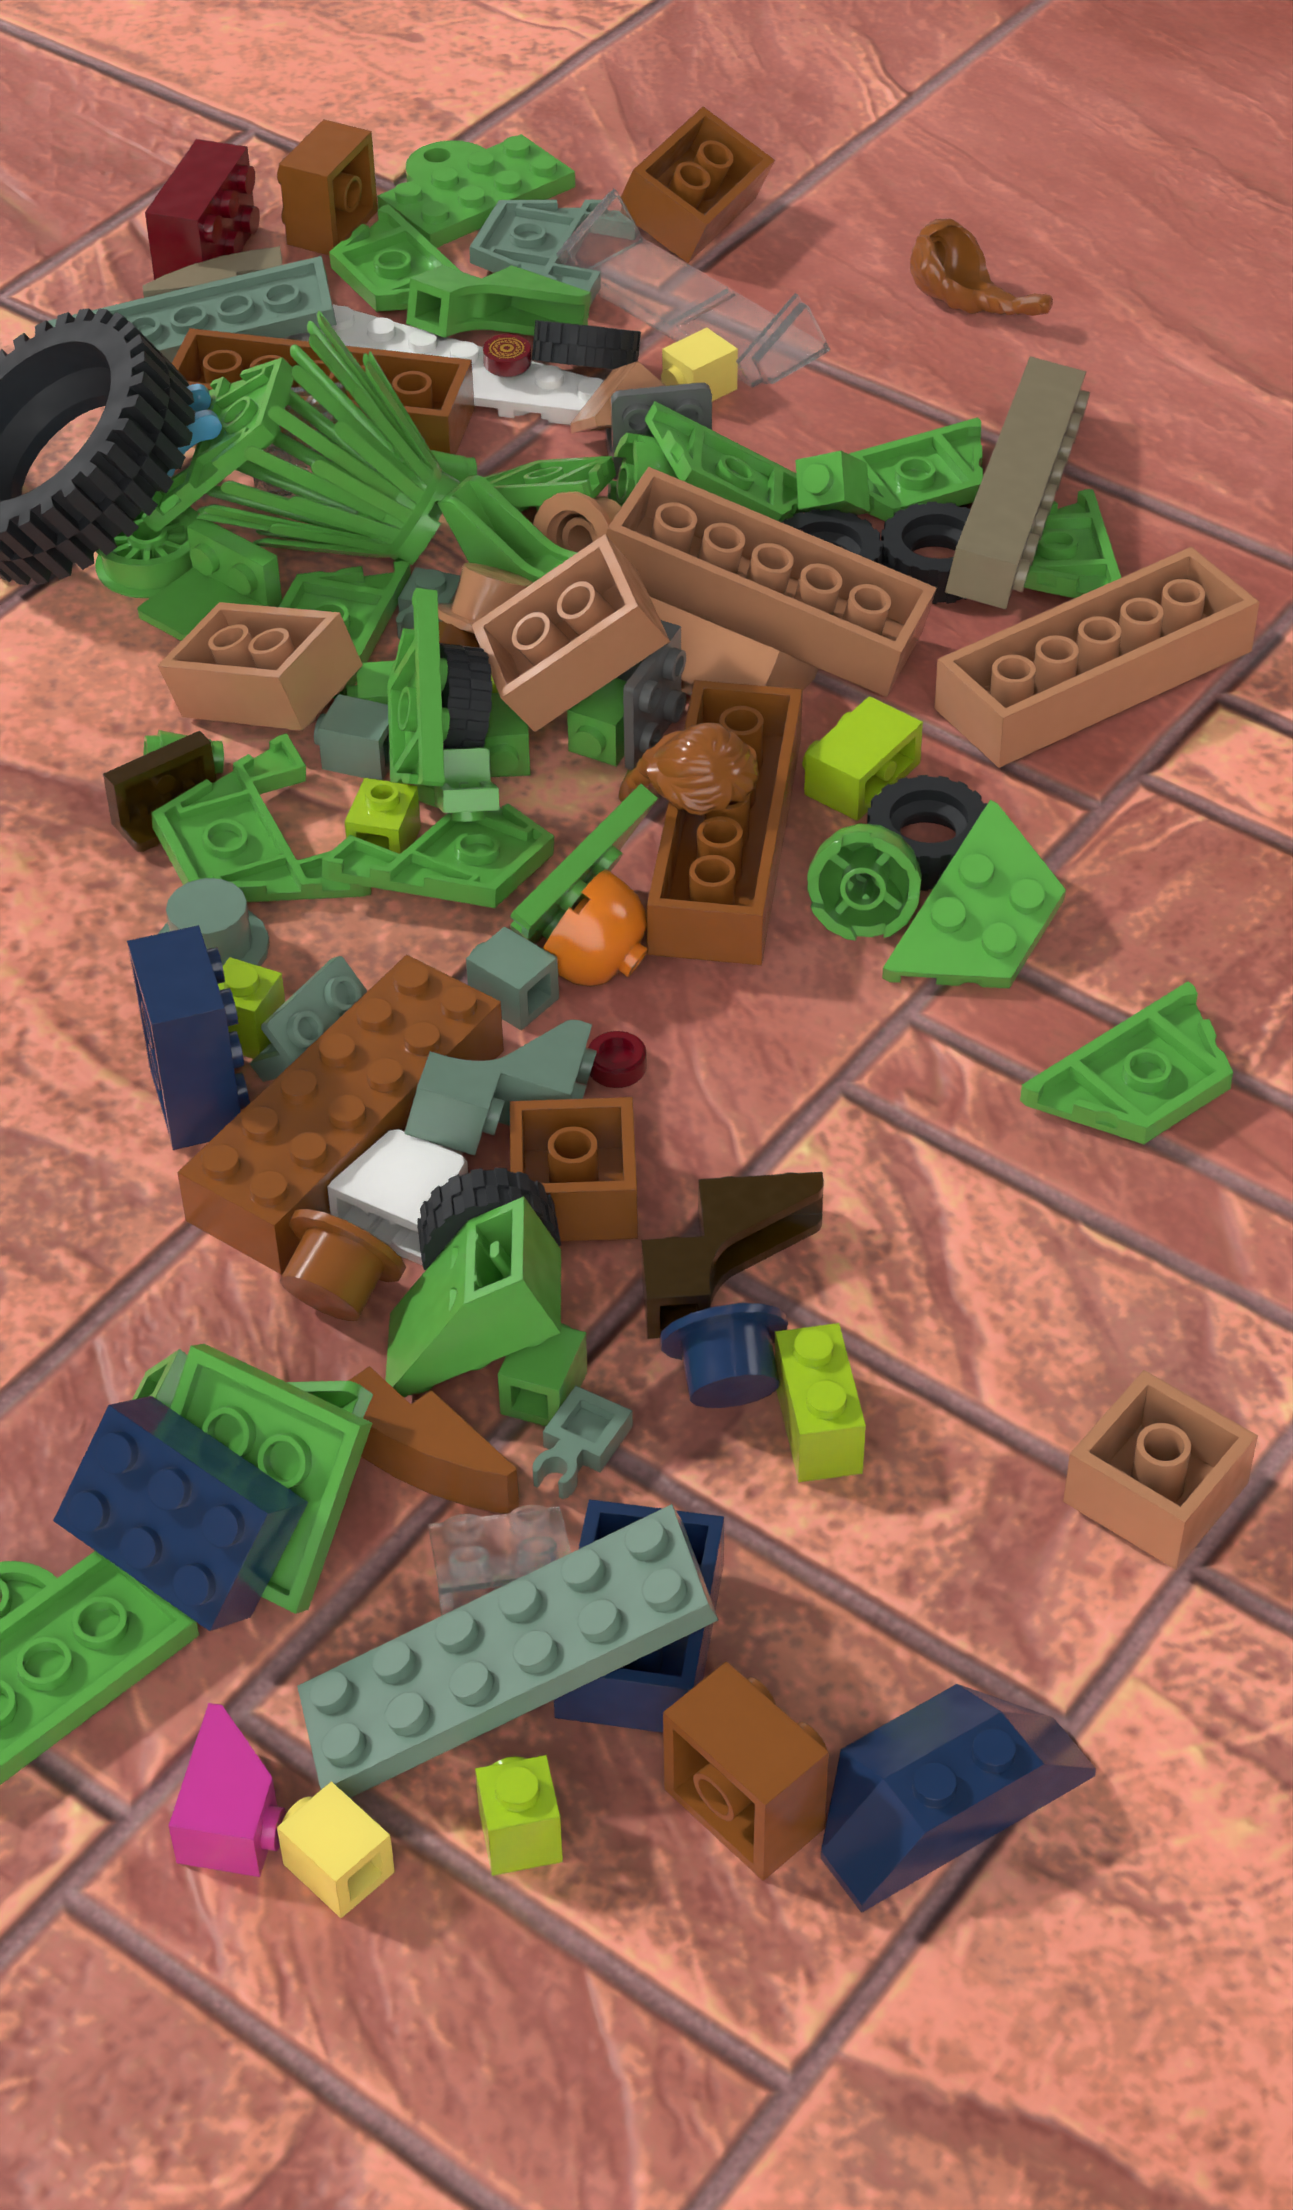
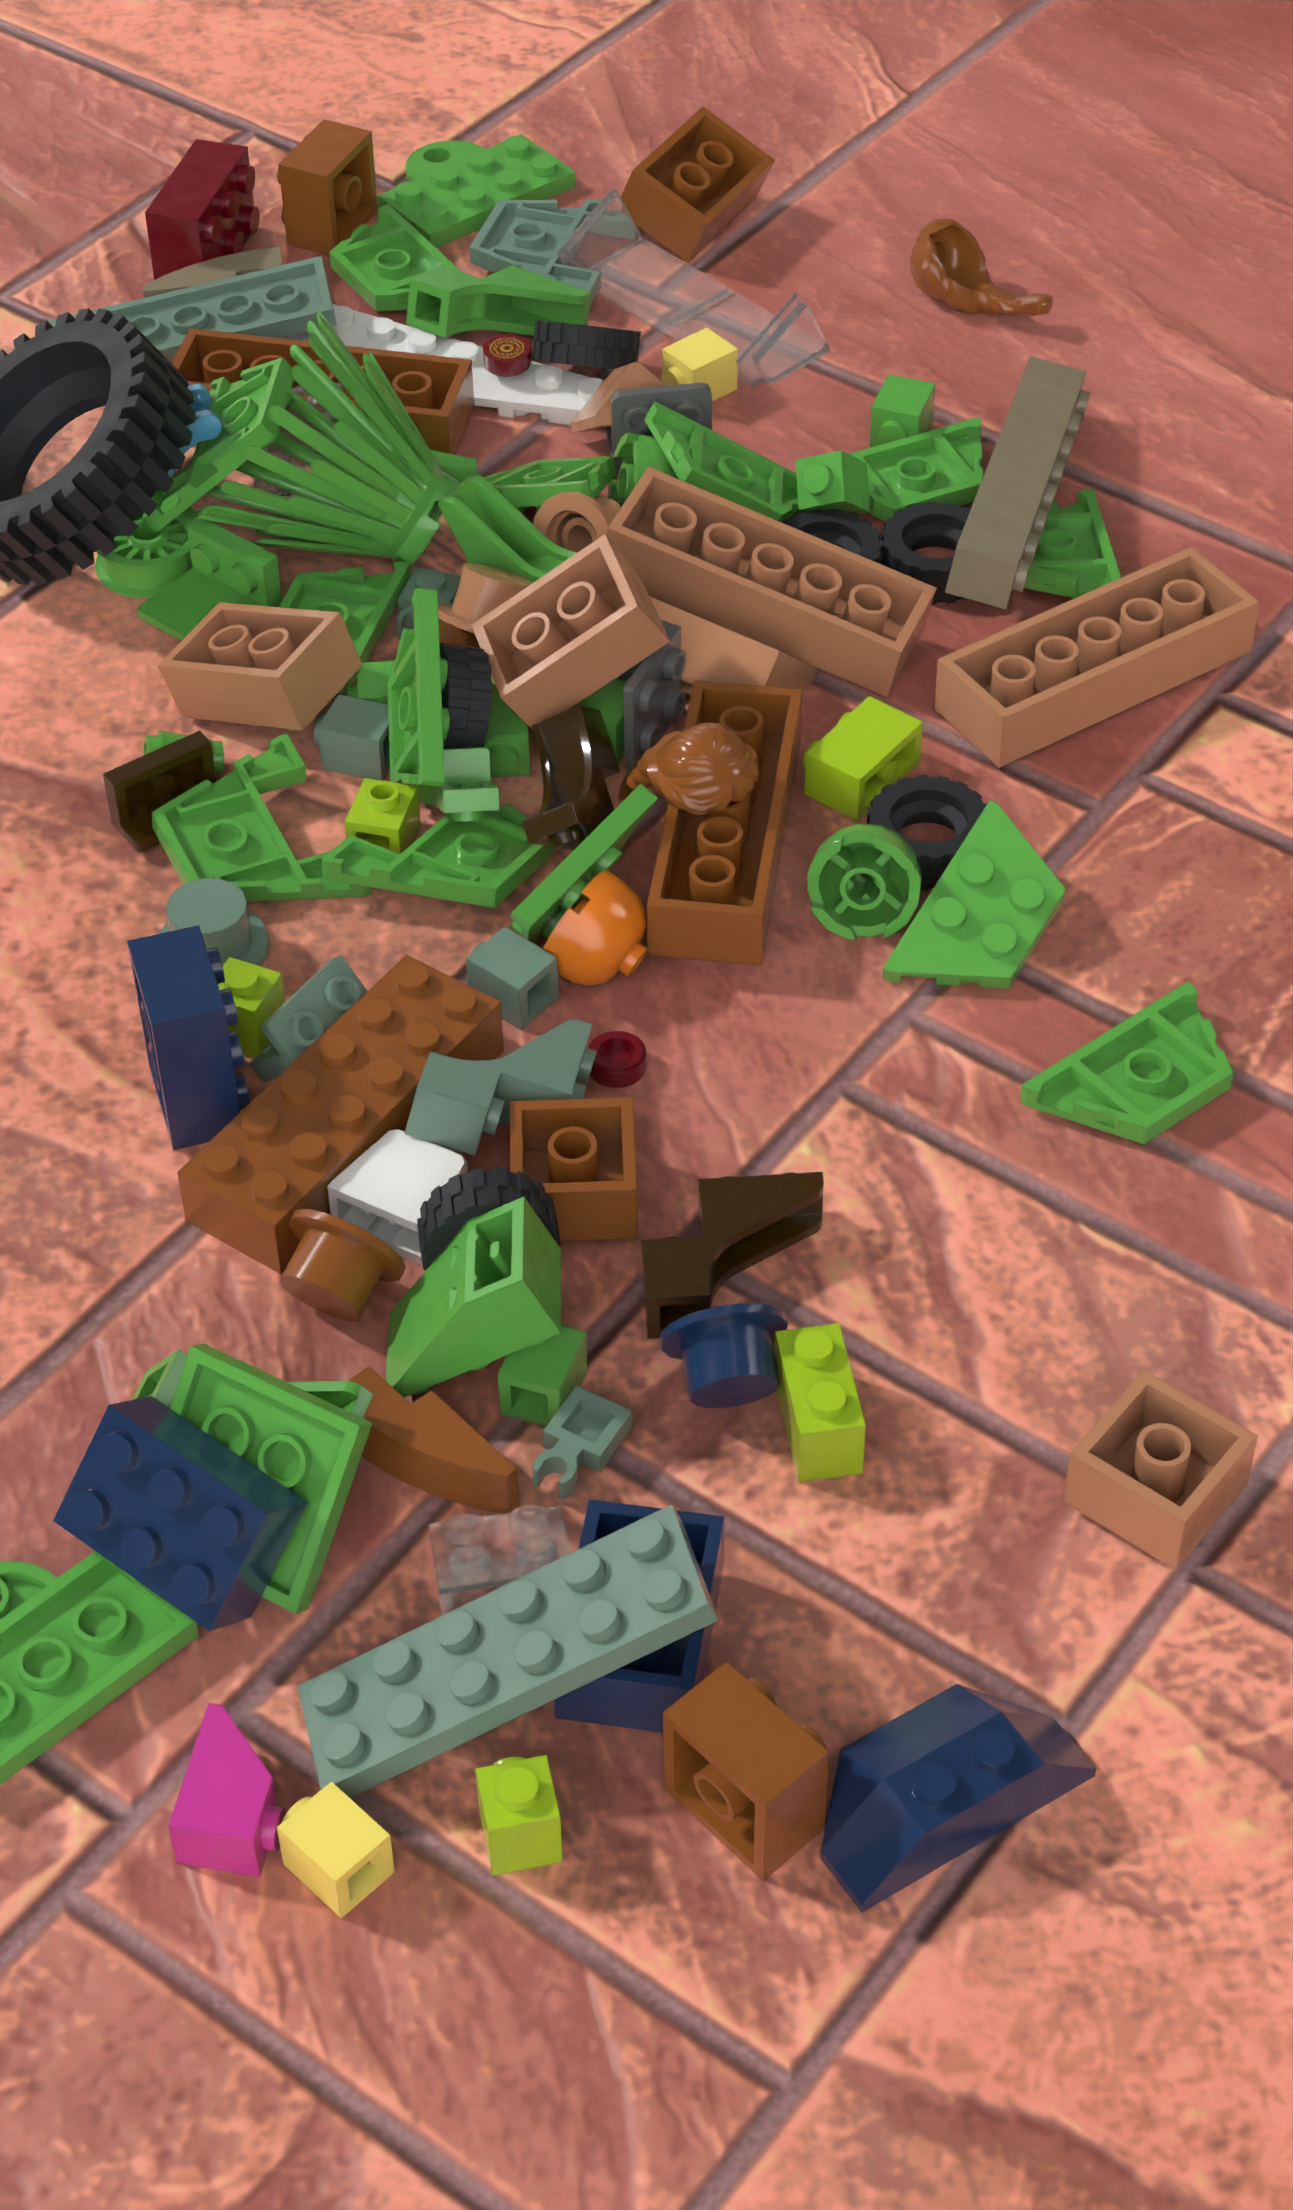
none -> dark brown arch [522,705,621,852]
none -> bright green brick [870,374,935,447]

